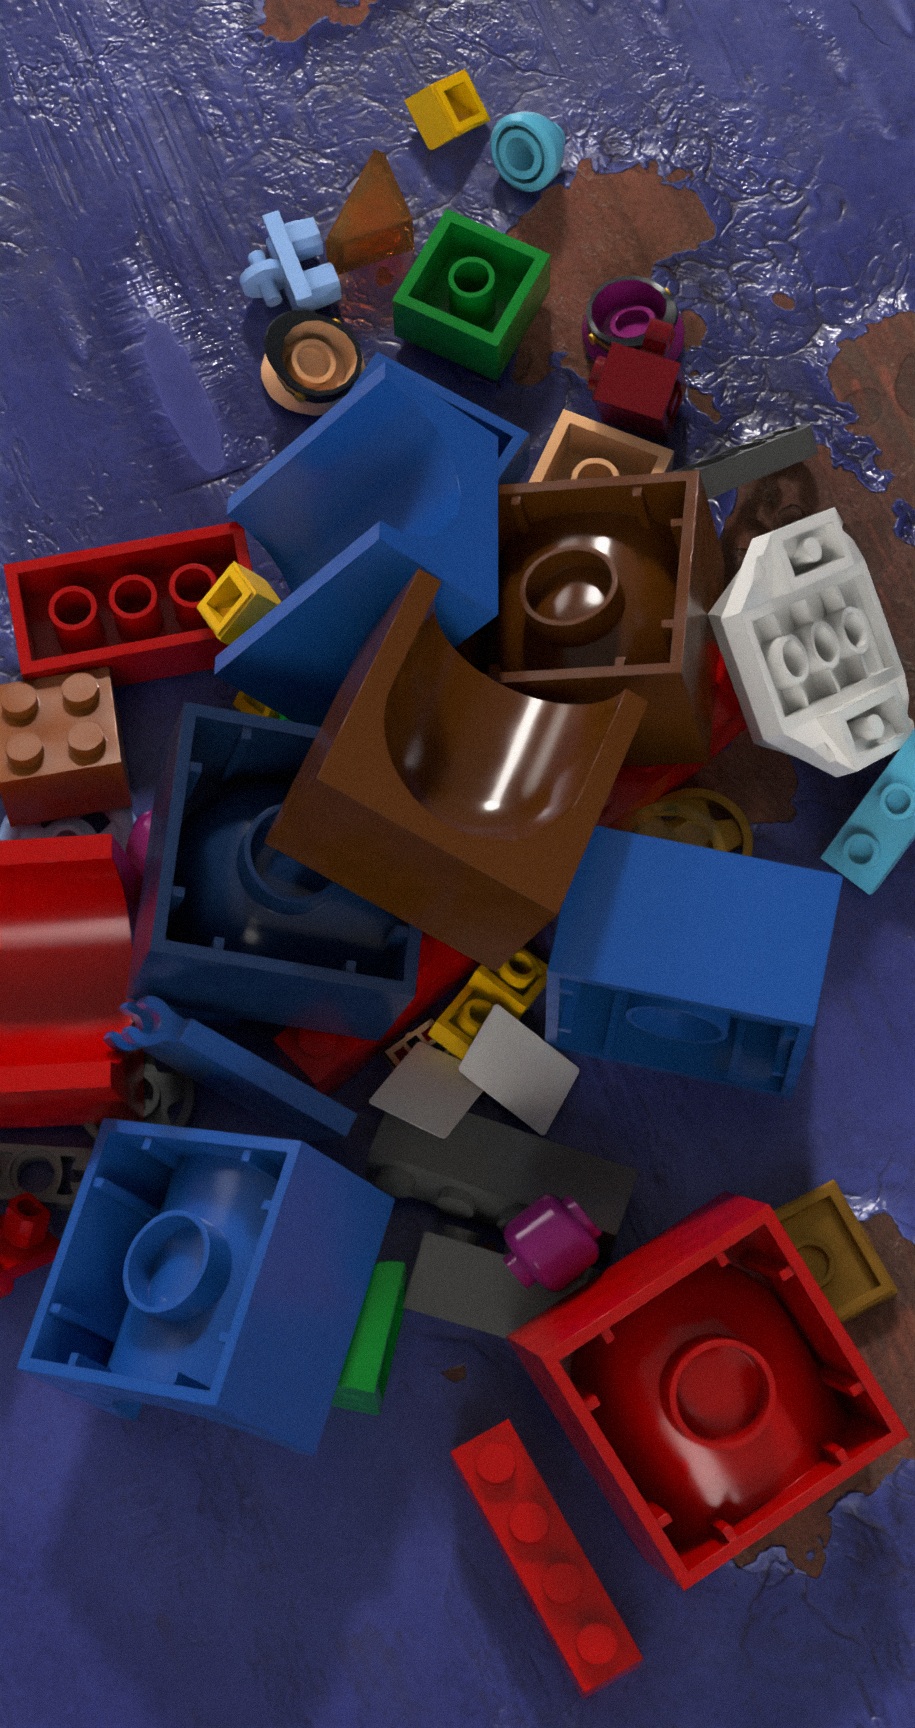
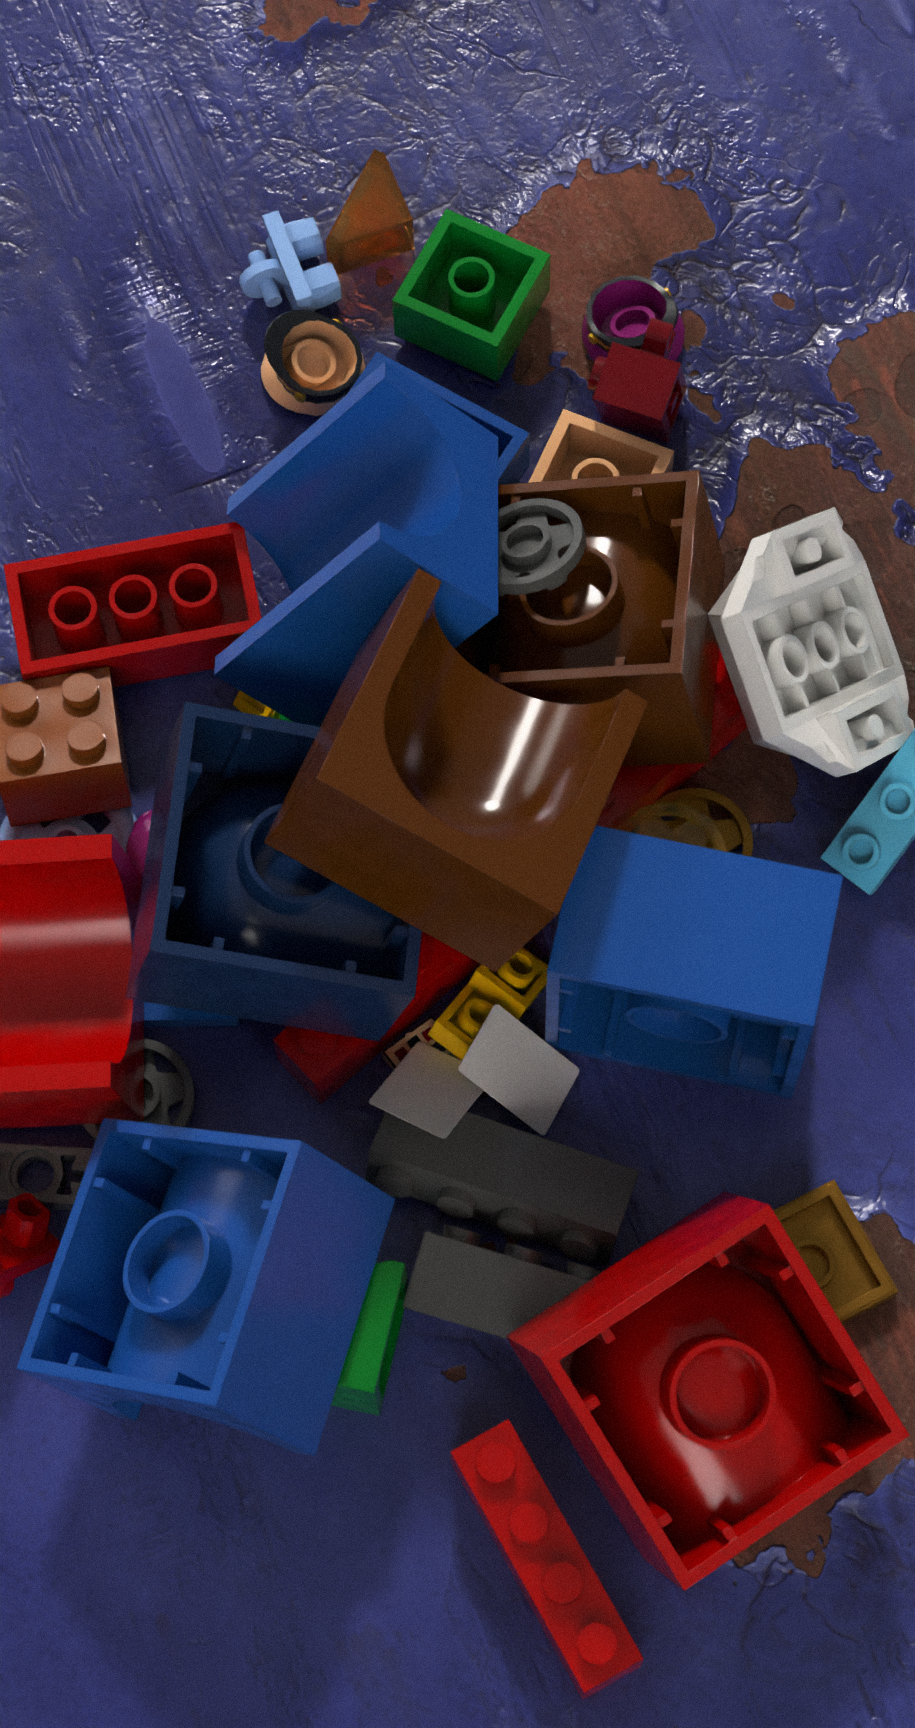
blue tile [103,996,358,1143] -> none
yellow slope [197,561,282,645] -> none
yellow slope [404,69,491,150] -> none
medium azure brick [490,112,566,192] -> none
magenta head [502,1194,603,1292] -> none
dark grey beam [672,423,818,499] -> none
none -> dark grey wheel [498,498,587,597]

